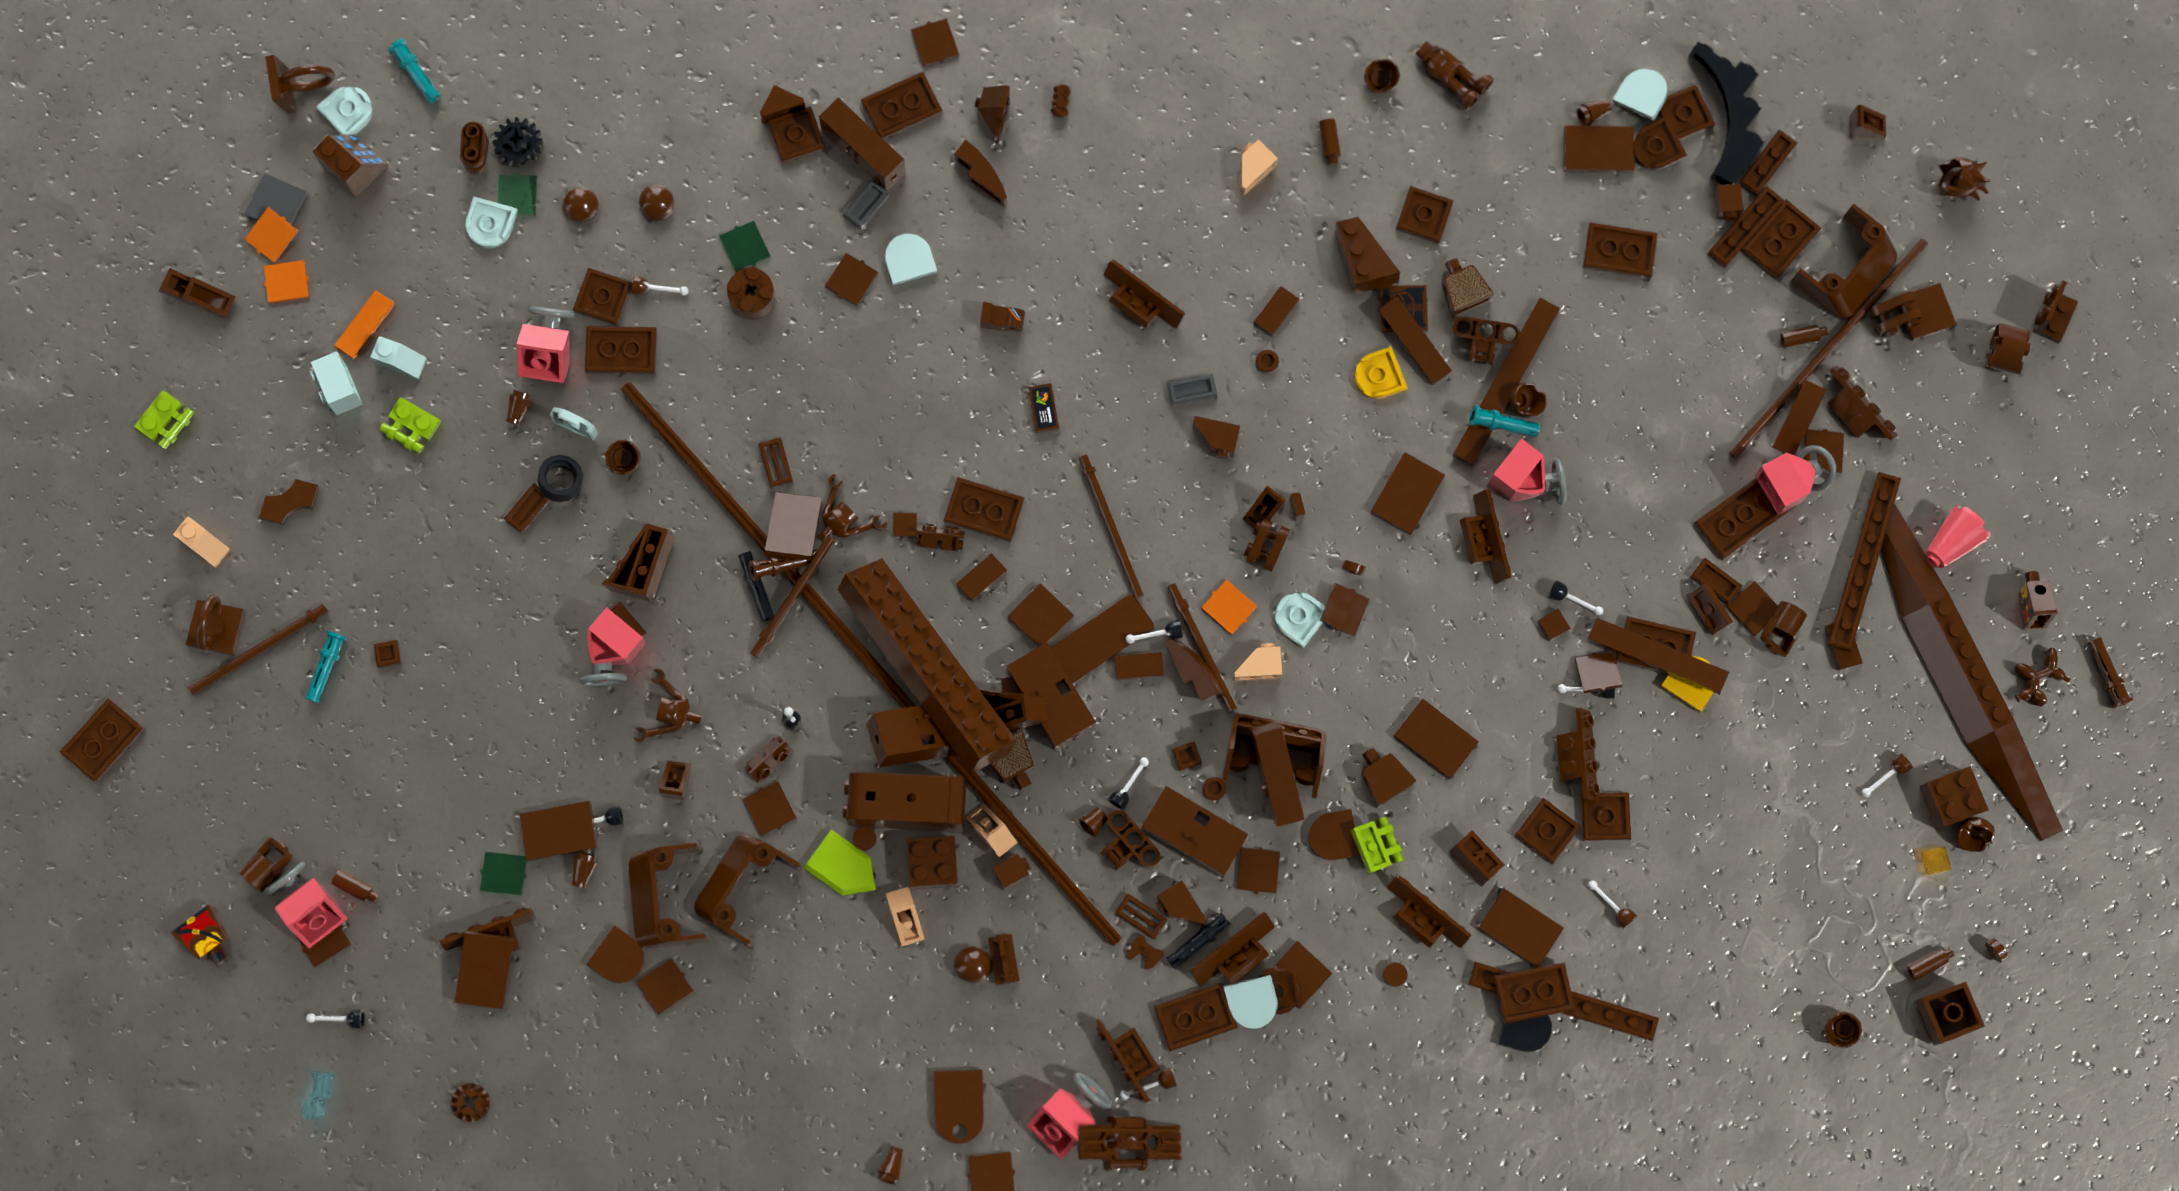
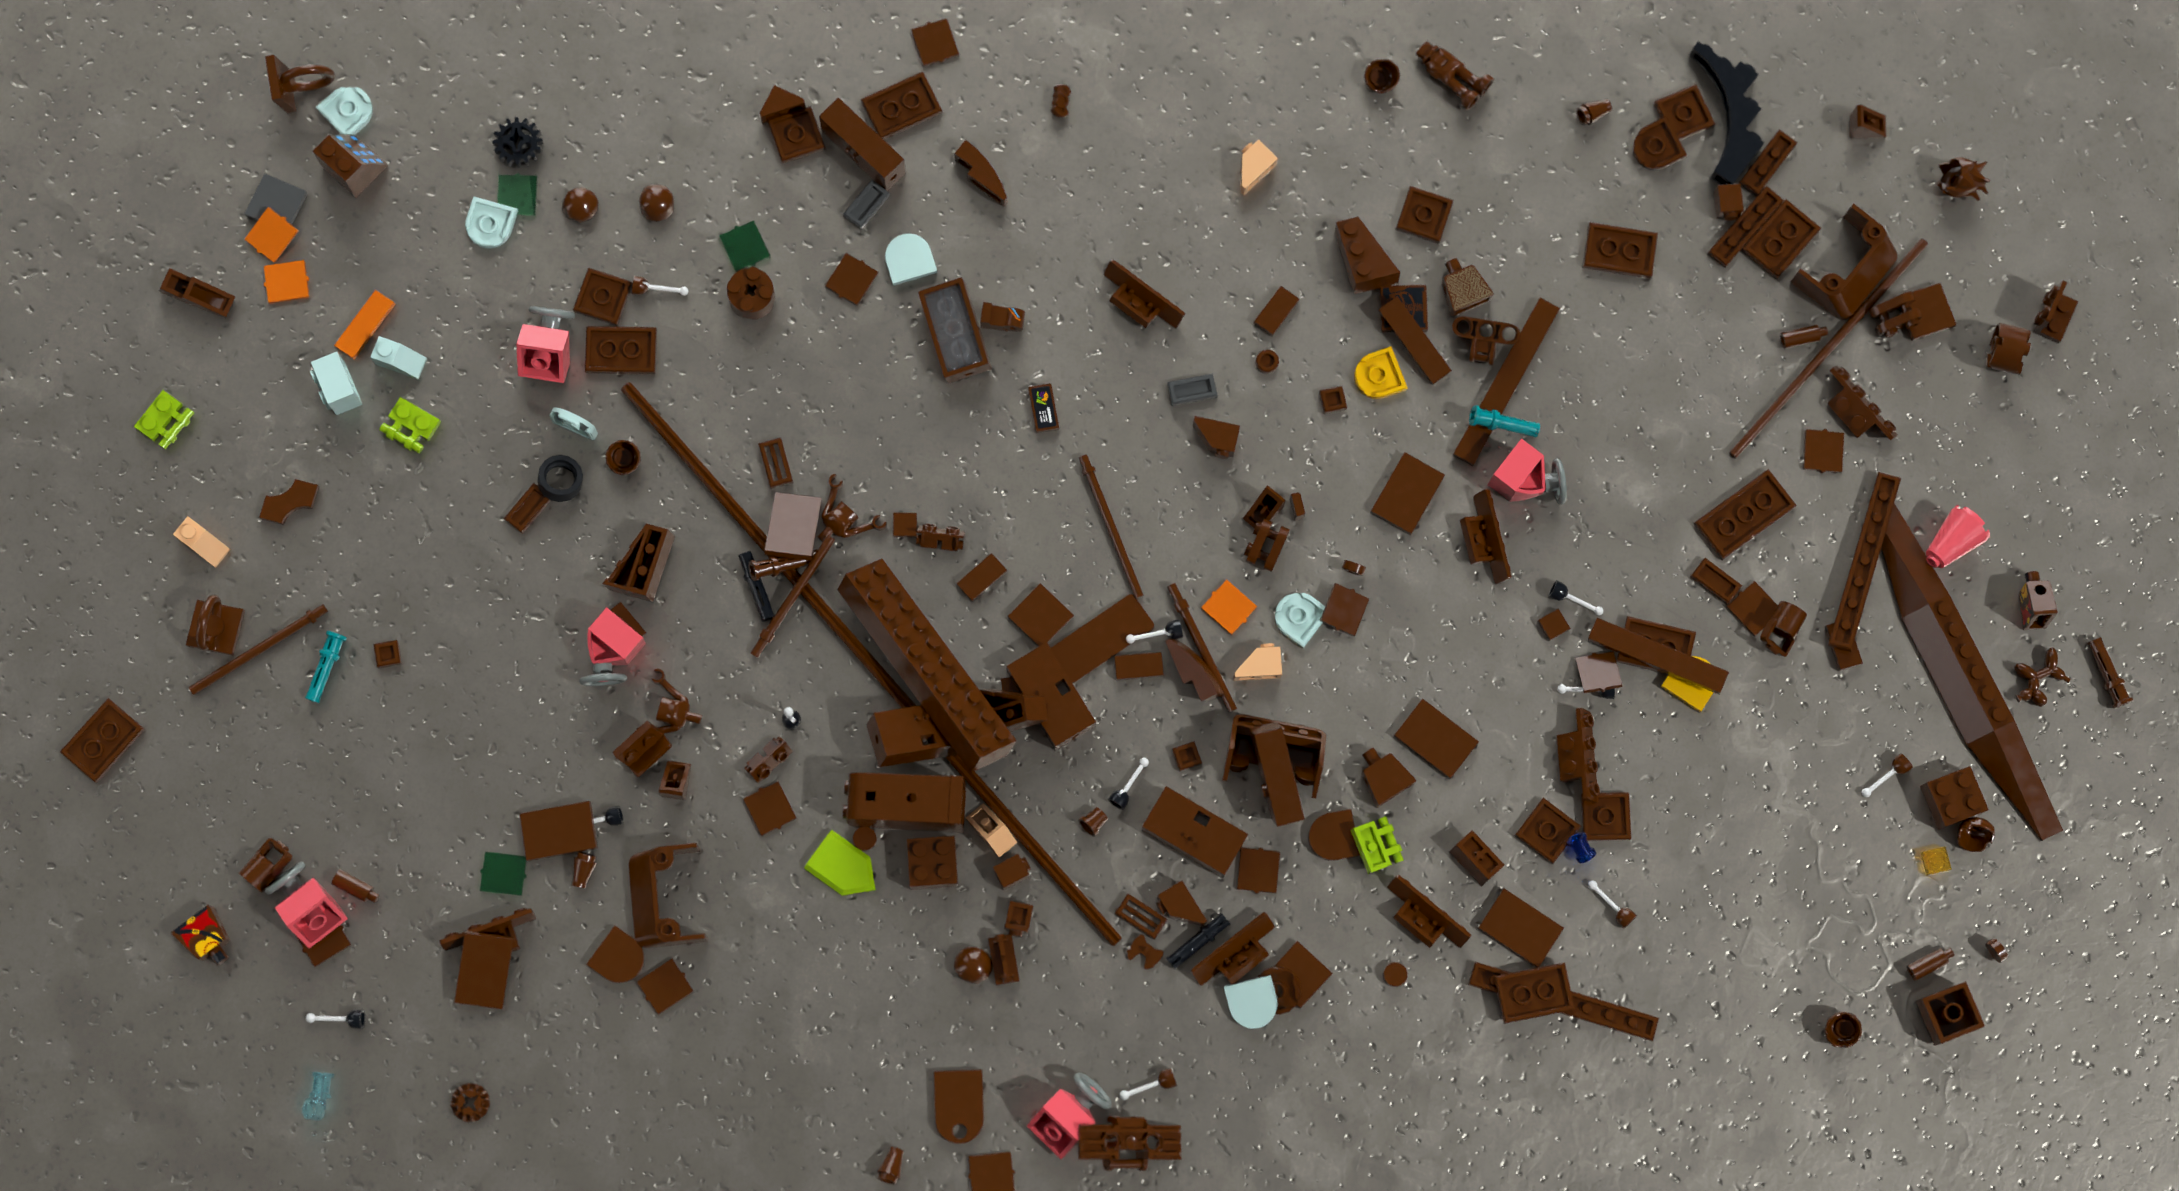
teal pin [387,38,441,104] -> none
reddish brown brick [460,122,489,174] -> none
reddish brown cone [506,390,532,426] -> none
reddish brown windscreen [694,834,802,948] -> none
light nougat slope [886,886,925,946] -> none
reddish brown tile [944,477,1025,543] -> none
reddish brown slope [975,85,1010,143] -> none
reddish brown torso [989,730,1034,791] -> none
reddish brown bracket [1095,1019,1160,1104] -> none
reddish brown piece [1100,810,1161,871] -> none
reddish brown tile [1154,982,1238,1052] -> none
reddish brown tile [1202,777,1226,802] -> none
reddish brown cylinder [1319,119,1341,166] -> none
black tile [1498,1015,1552,1052] -> none
reddish brown hair [1509,383,1547,418] -> none
reddish brown tile [1564,125,1634,173] -> none
light aqua tile [1613,69,1667,121] -> none
reddish brown plate [1687,583,1733,635] -> none
coral piece [1755,445,1836,515] -> none
reddish brown slope [1772,380,1826,455] -> none
none -> reddish brown bracket [612,721,672,777]
none -> clear brick [918,277,992,384]
none -> reddish brown bracket [1004,901,1033,937]
none -> reddish brown tile [1319,386,1347,414]
none -> clear blue bush [1567,832,1597,863]

